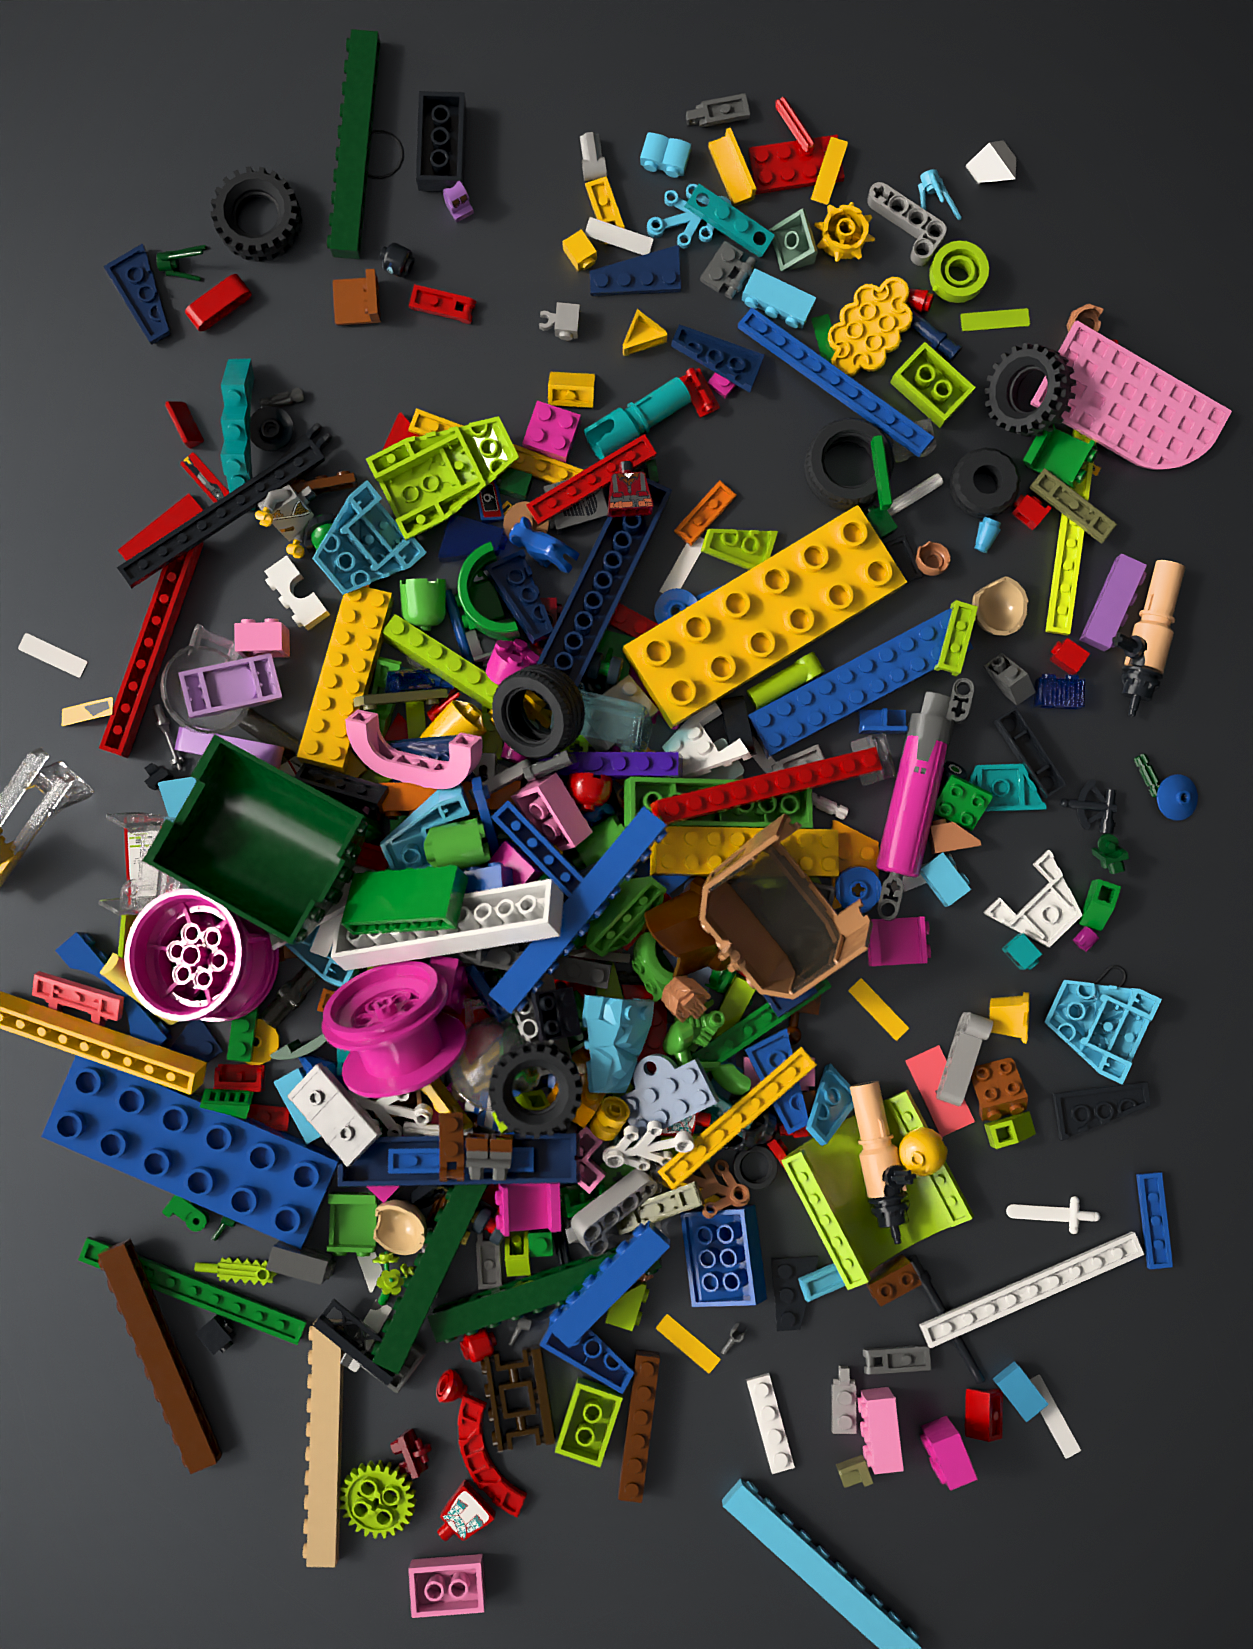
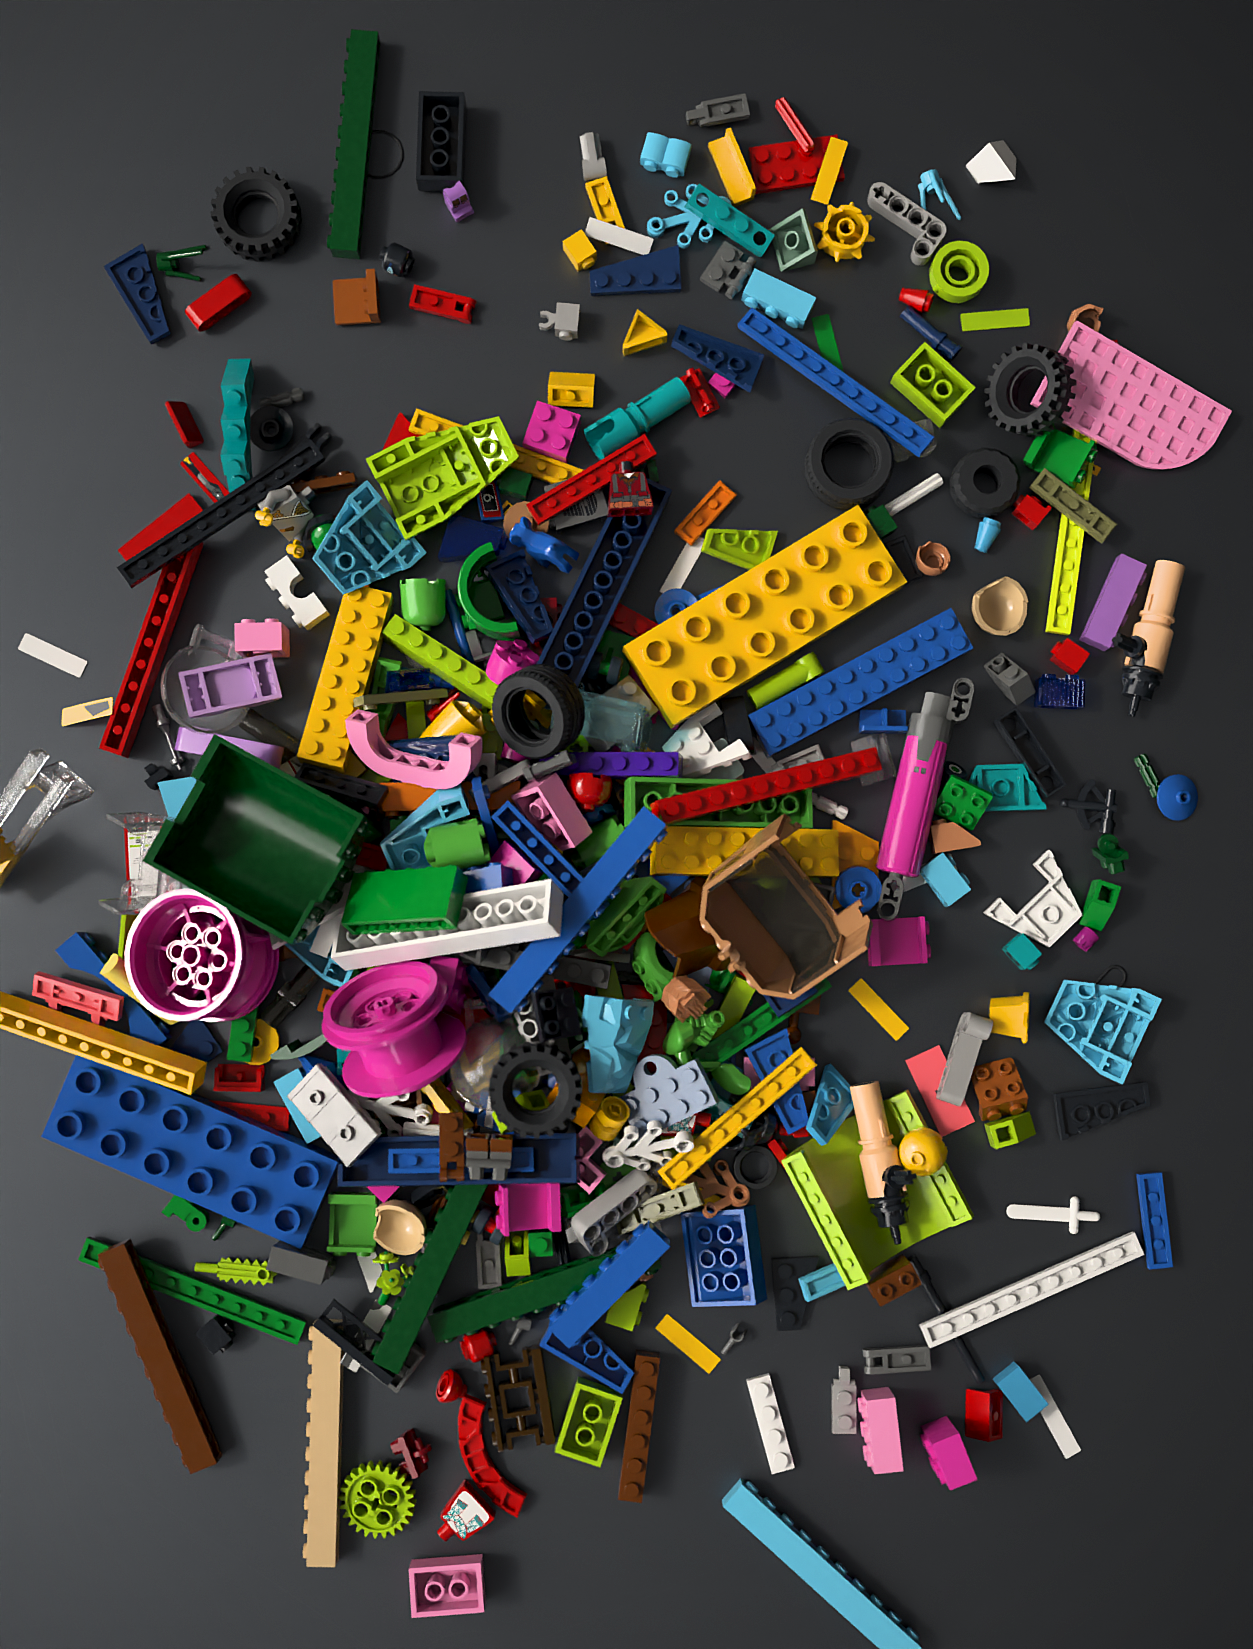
green slope [200,1089,254,1119] -> none
yellow plate [828,277,913,377] -> none
olive panel [836,1455,873,1488] -> none
green tile [871,435,893,511] -> none
lime container [934,600,978,676] -> none

